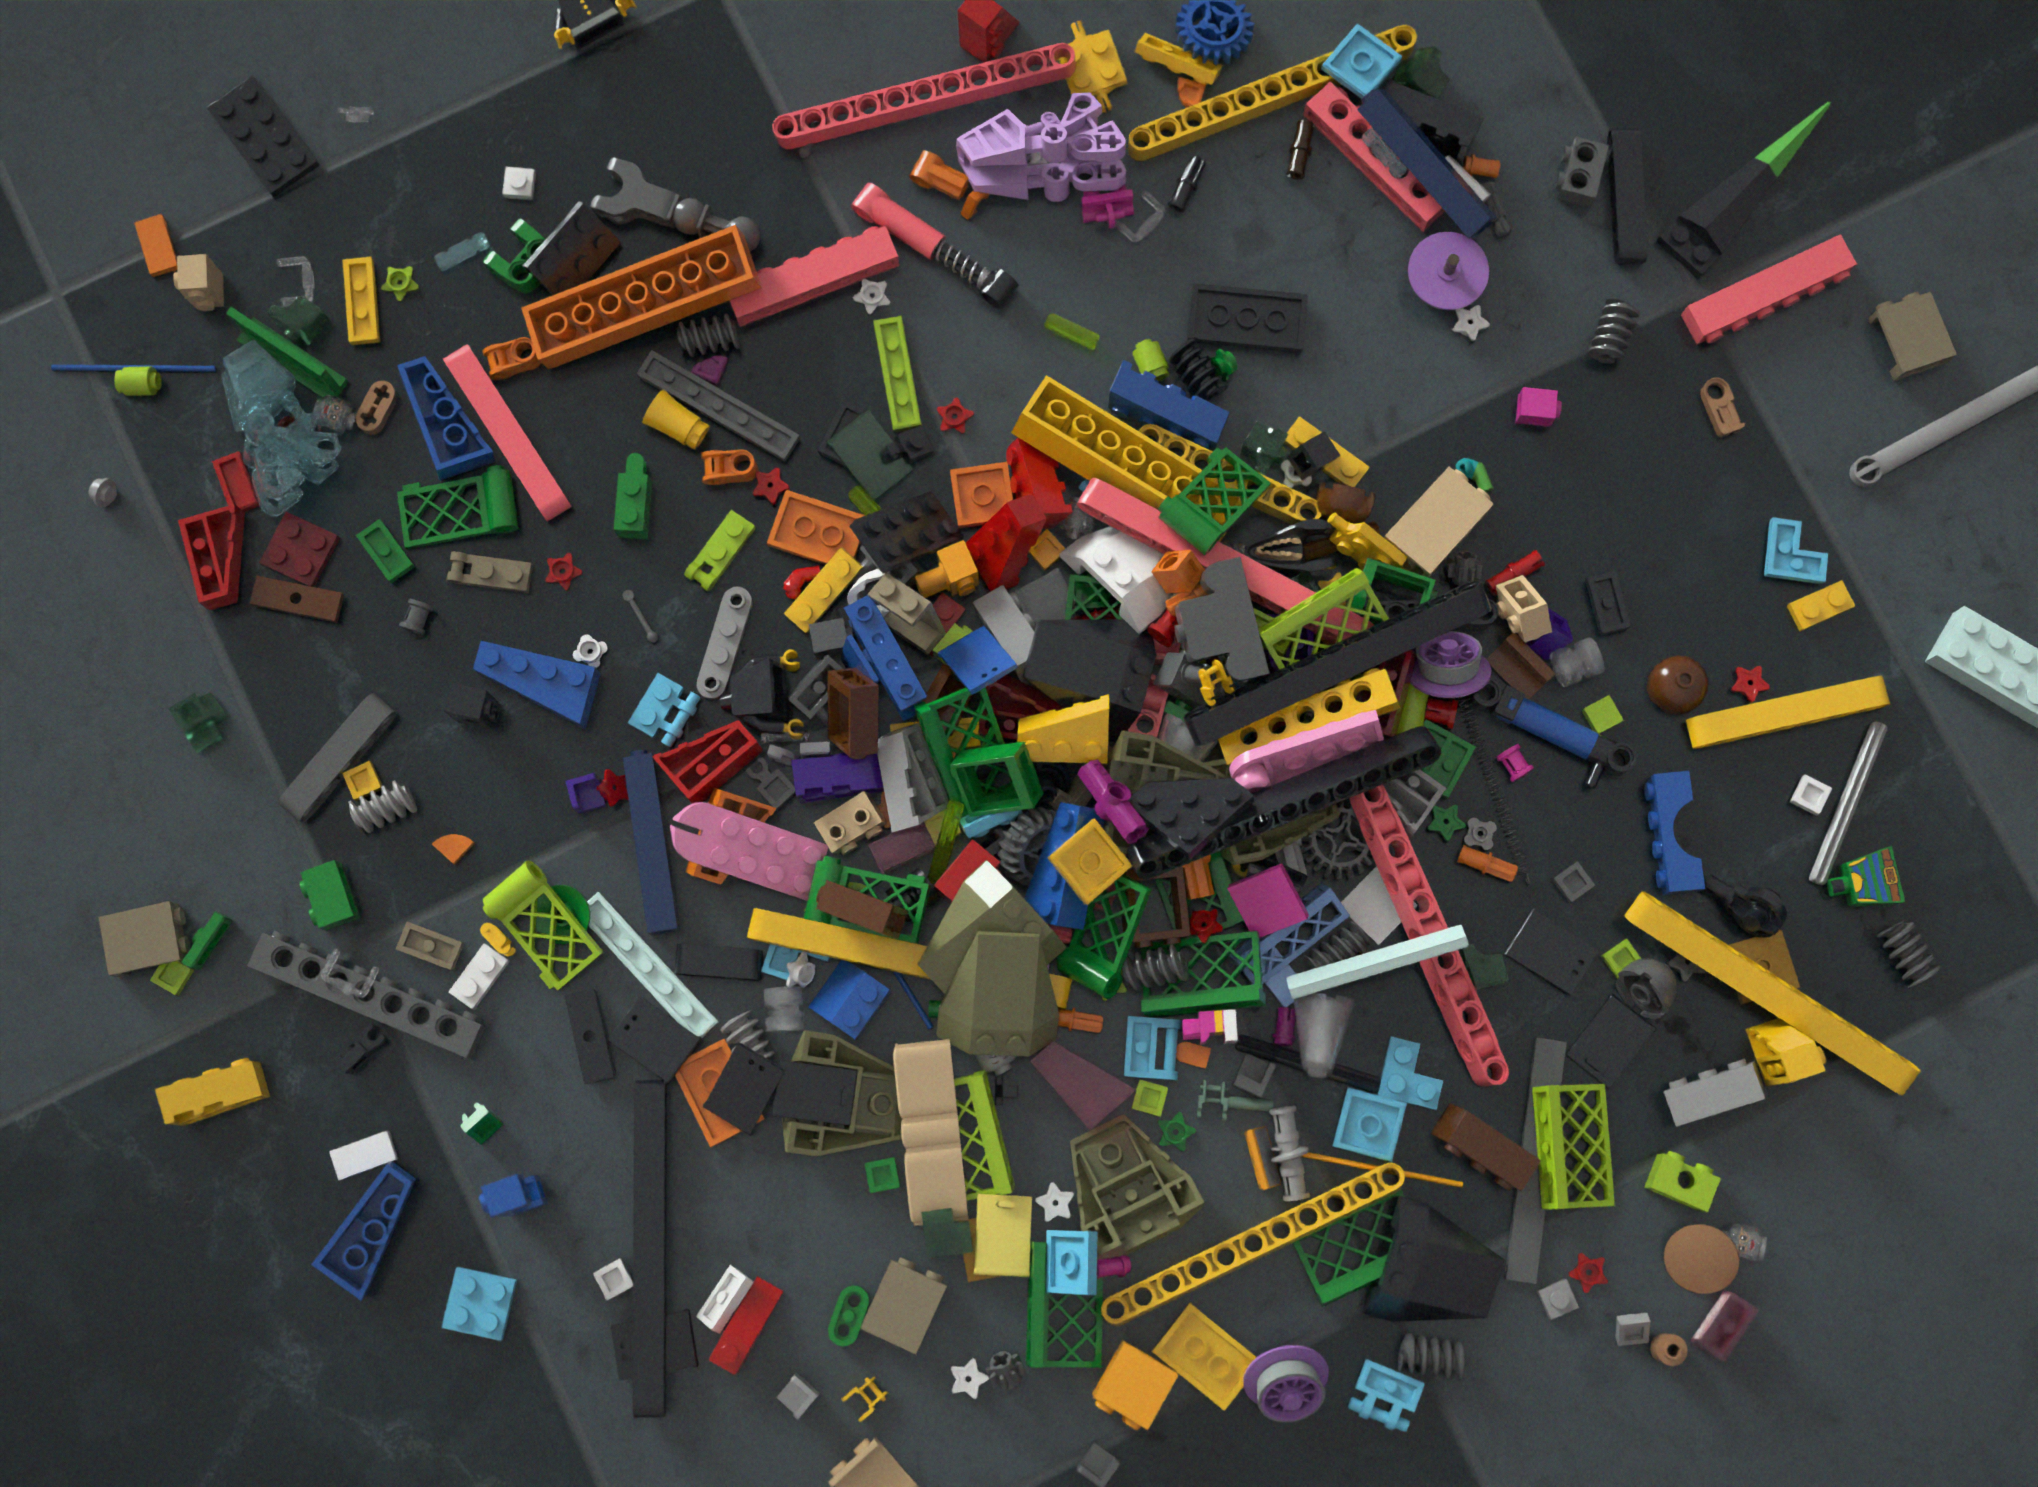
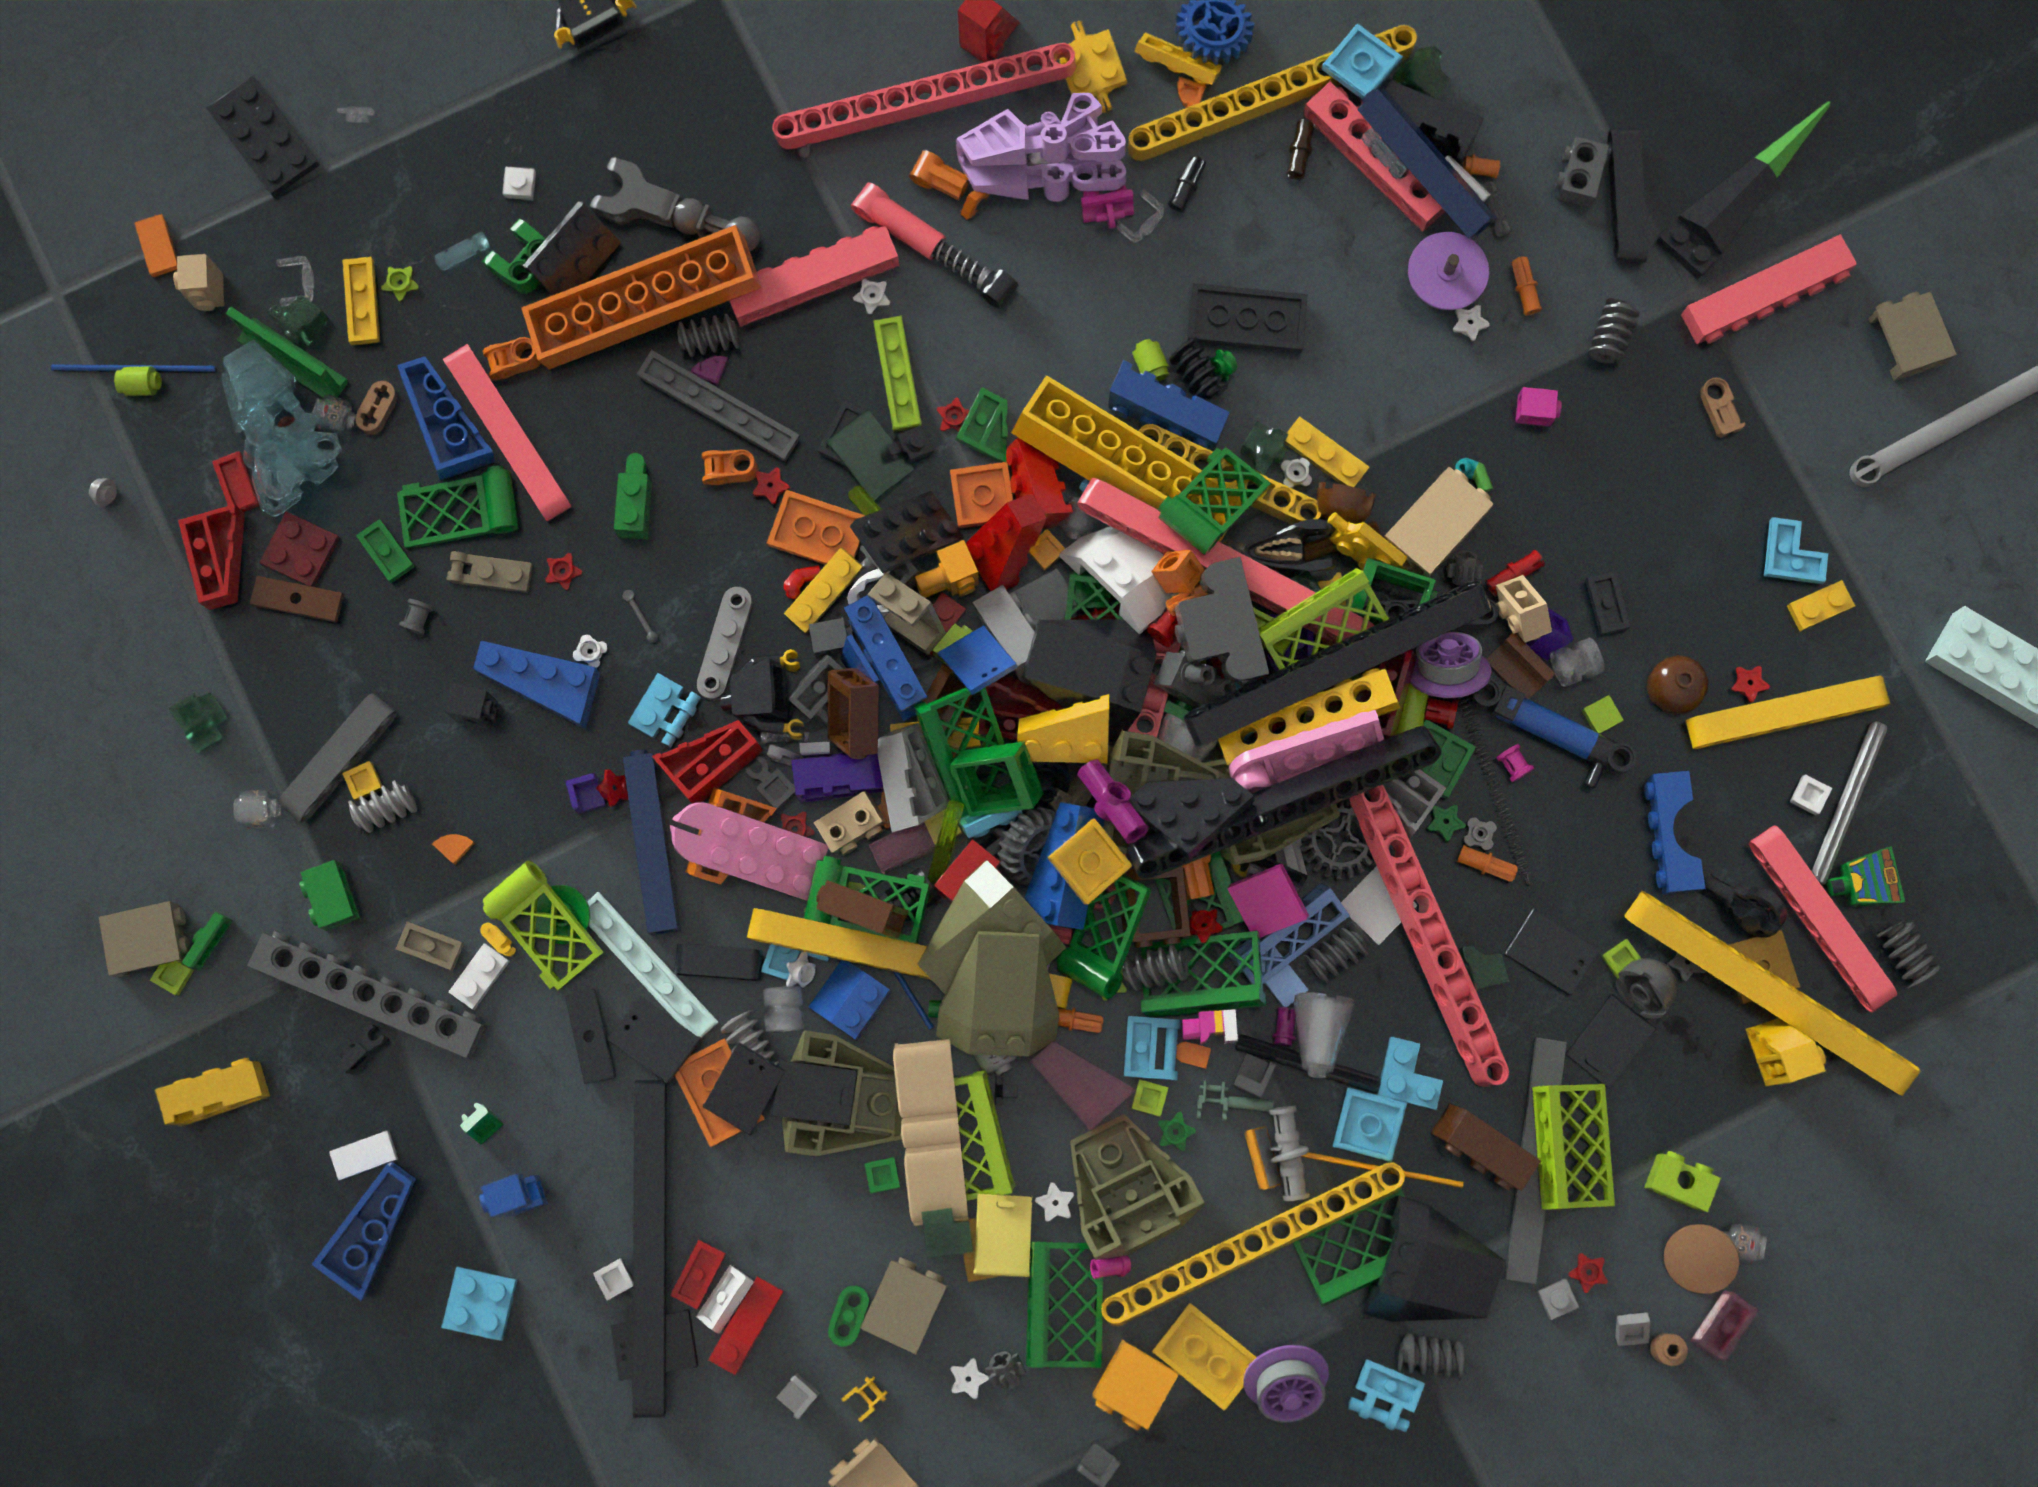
clear piece [321,948,379,998] -> none
yellow plant [642,389,710,450] -> none
lime plate [684,510,756,592] -> none
clear neon green axle [1044,313,1100,350] -> none
medium azure plate [1046,1230,1097,1295] -> none
yellow piece [1198,660,1235,706] -> none
black brick [1286,431,1341,481] -> none
light aqua tile [1286,925,1469,999] -> none
dark grey tile [1552,861,1595,904] -> none
light grey wedge [1664,1059,1767,1126] -> none
none -> clear head [233,789,281,829]
none -> red plate [670,1240,727,1309]
none -> red plate [781,811,815,837]
none -> green wing [955,387,1008,463]
none -> orange axle [1511,256,1542,315]
none -> coral beam [1749,825,1897,1013]

